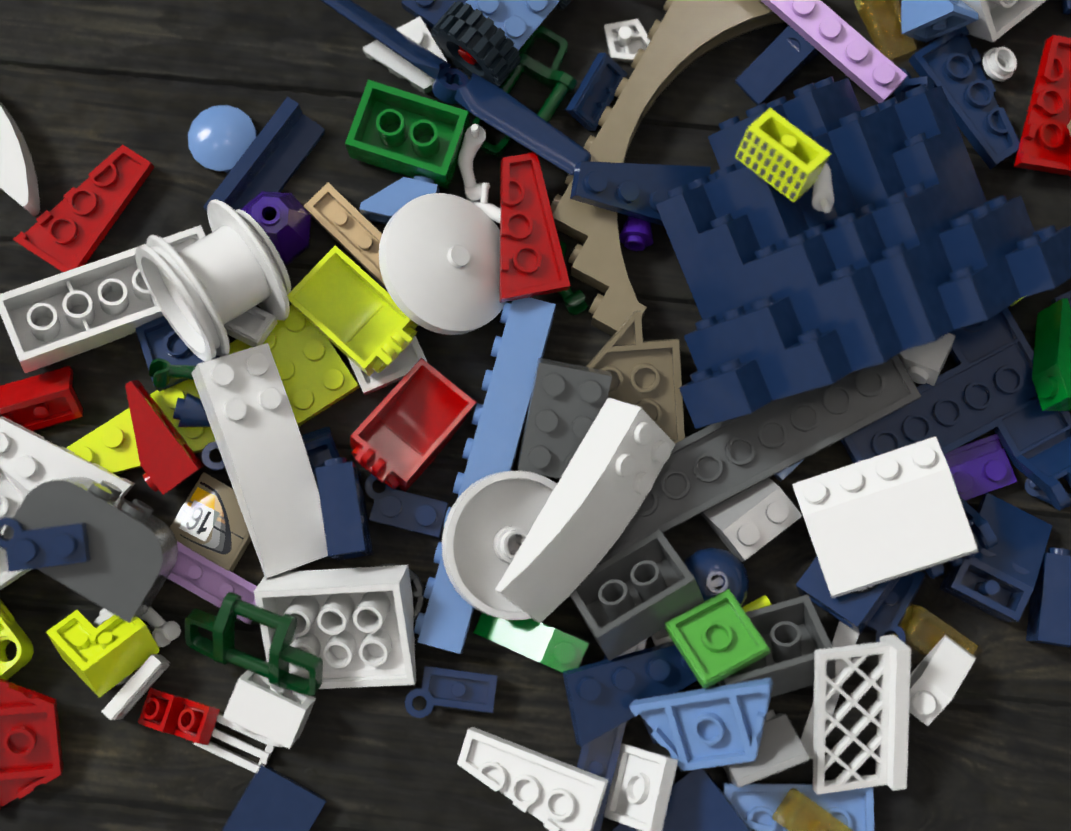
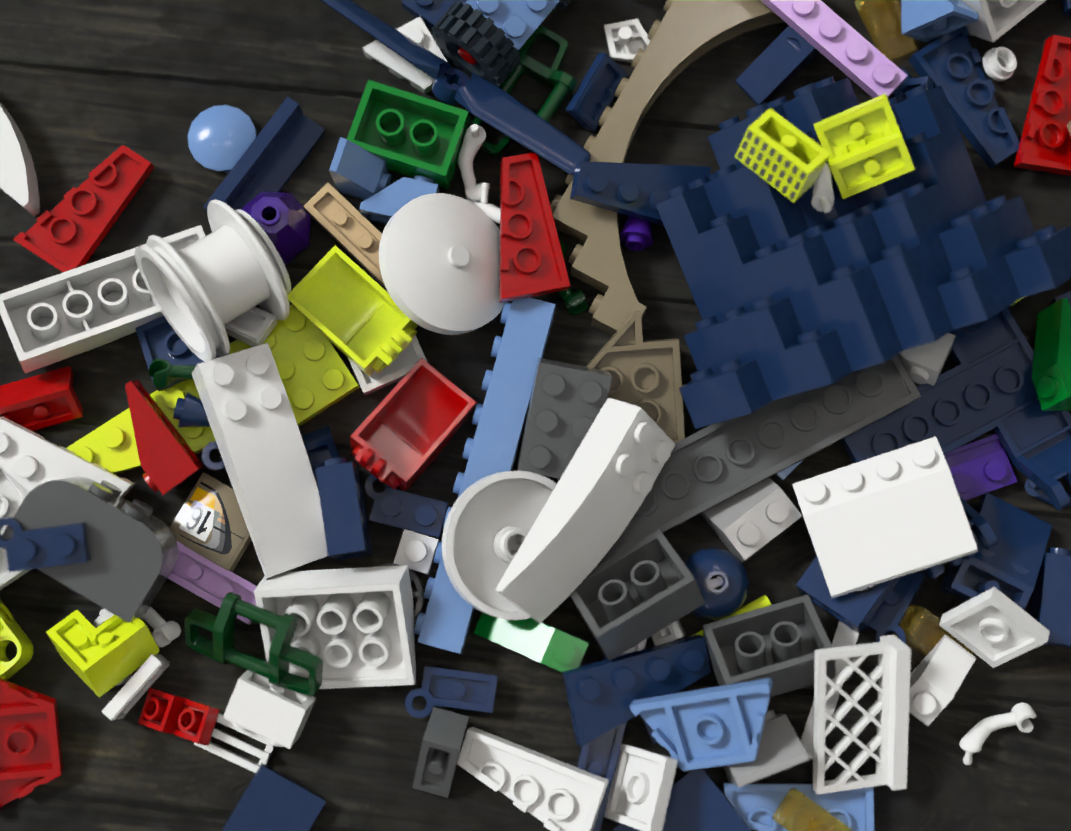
bright green plate [665,589,770,689] -> none
none -> medium blue slope [329,137,391,200]
none -> white plate [393,529,440,575]
none -> dark grey slope [412,707,469,798]
none -> neon yellow slope [814,93,915,199]
none -> white tile [939,587,1050,668]
none -> white piece [959,702,1036,765]

